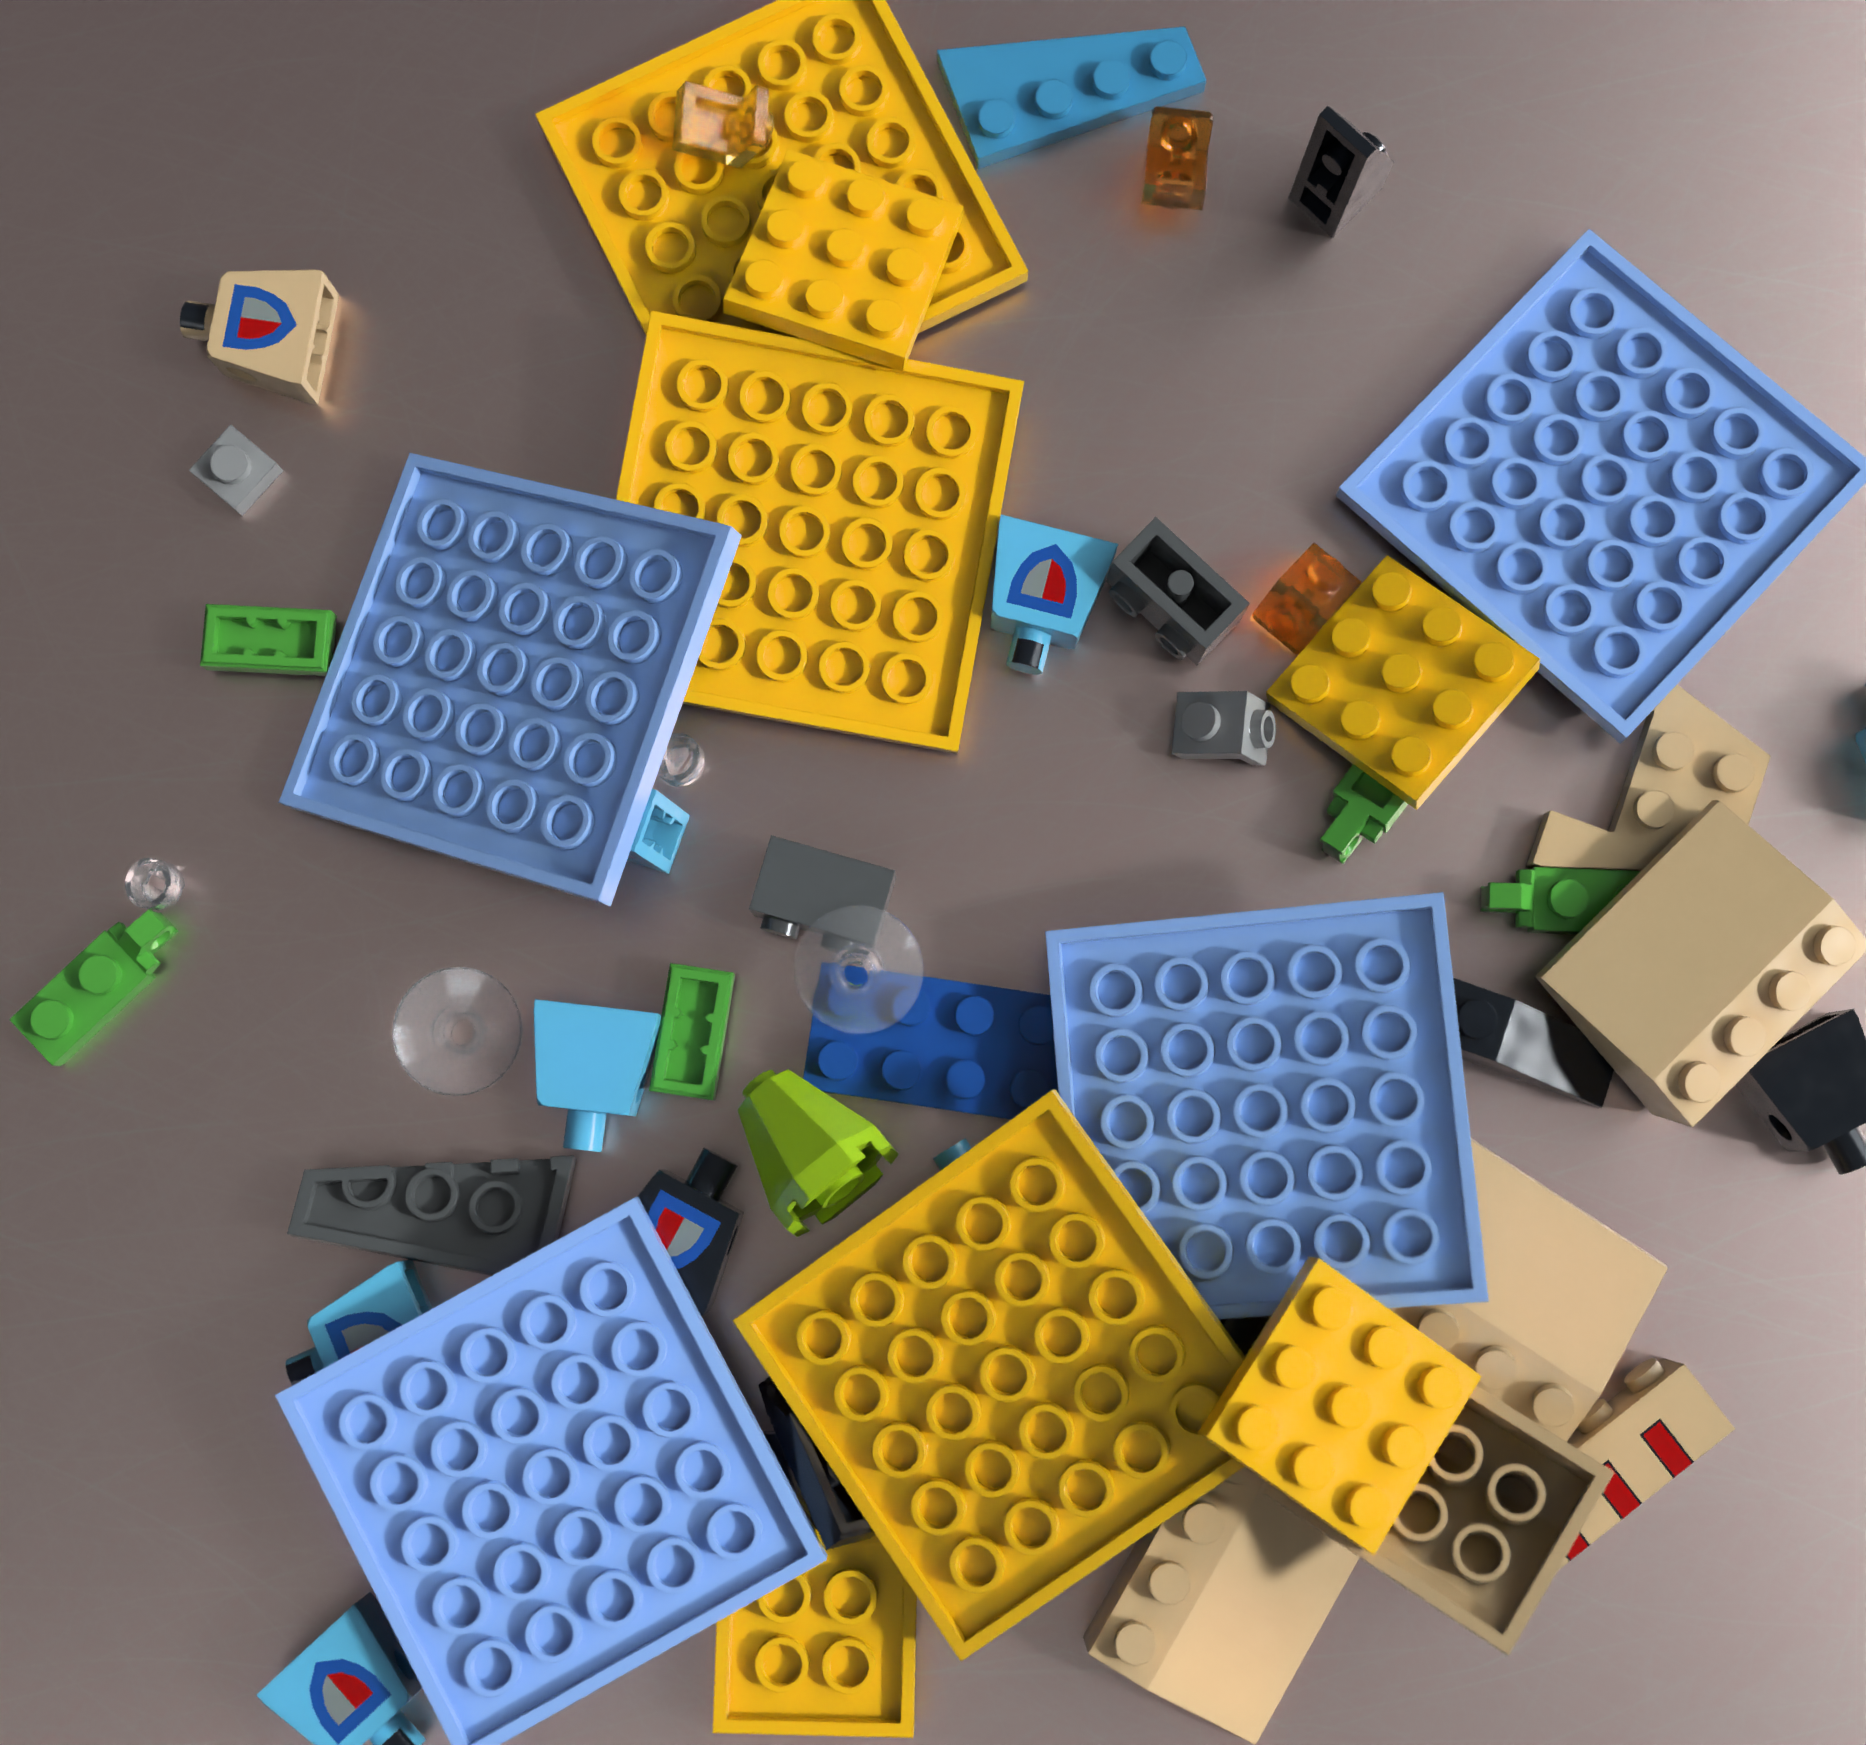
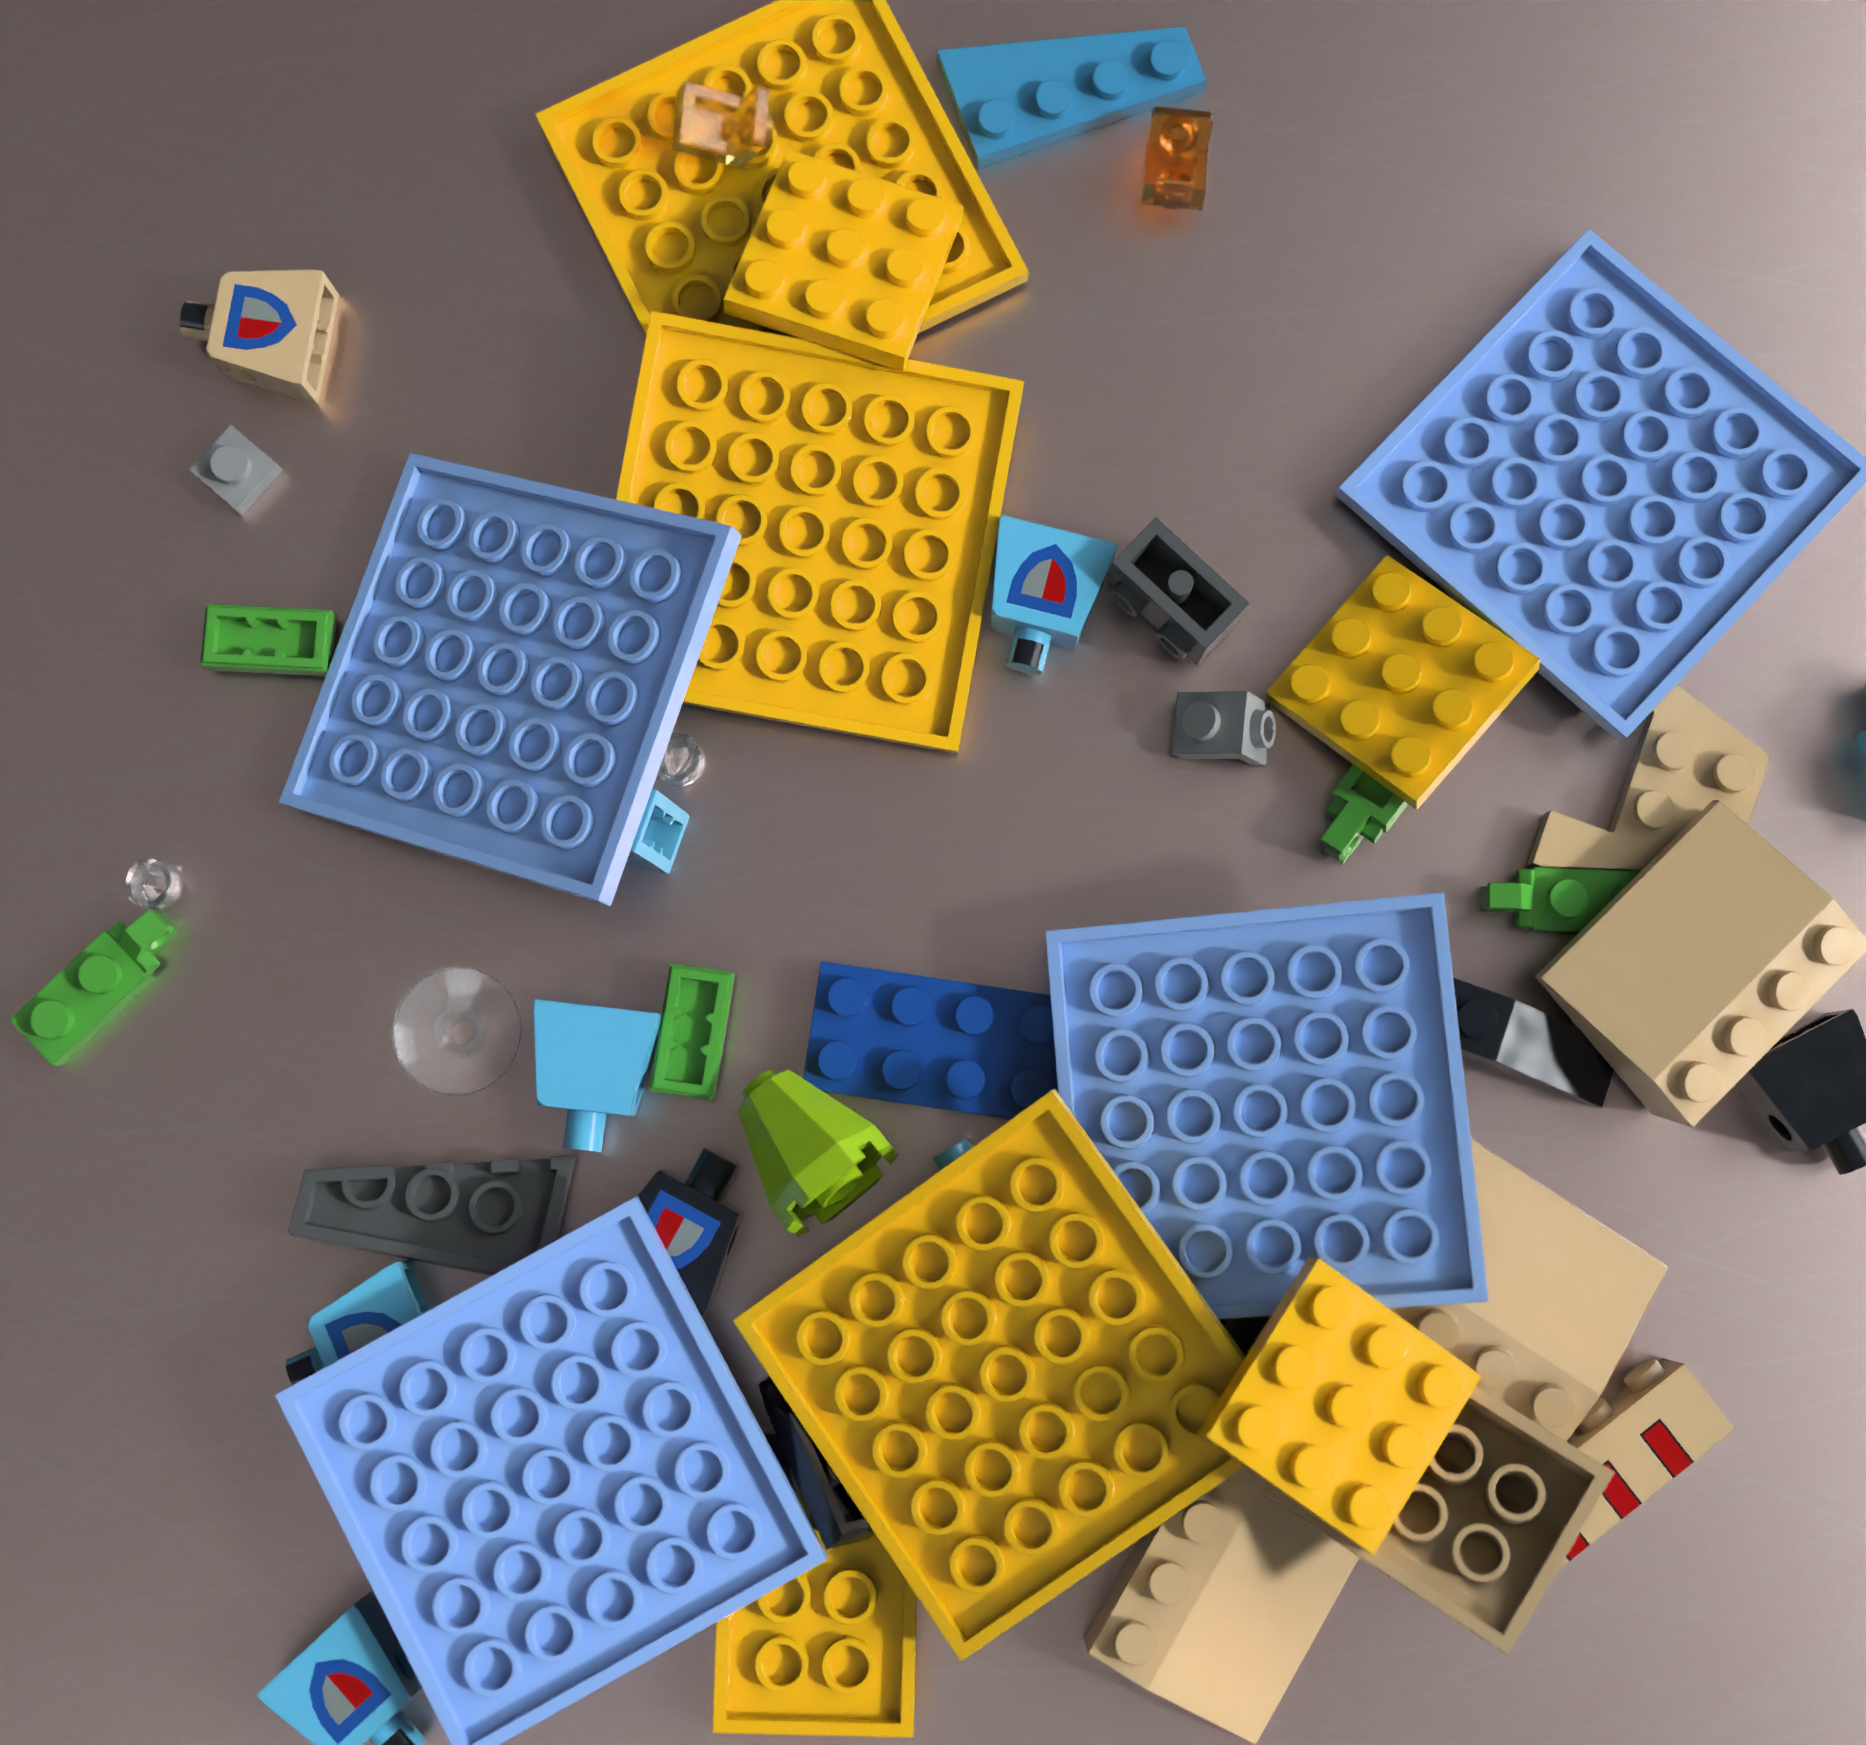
dark grey brick [749,835,896,957] -> none
clear dish [794,905,924,1034] -> none
clear orange bracket [1252,542,1362,654] -> none
black slope [1288,106,1394,238] -> none

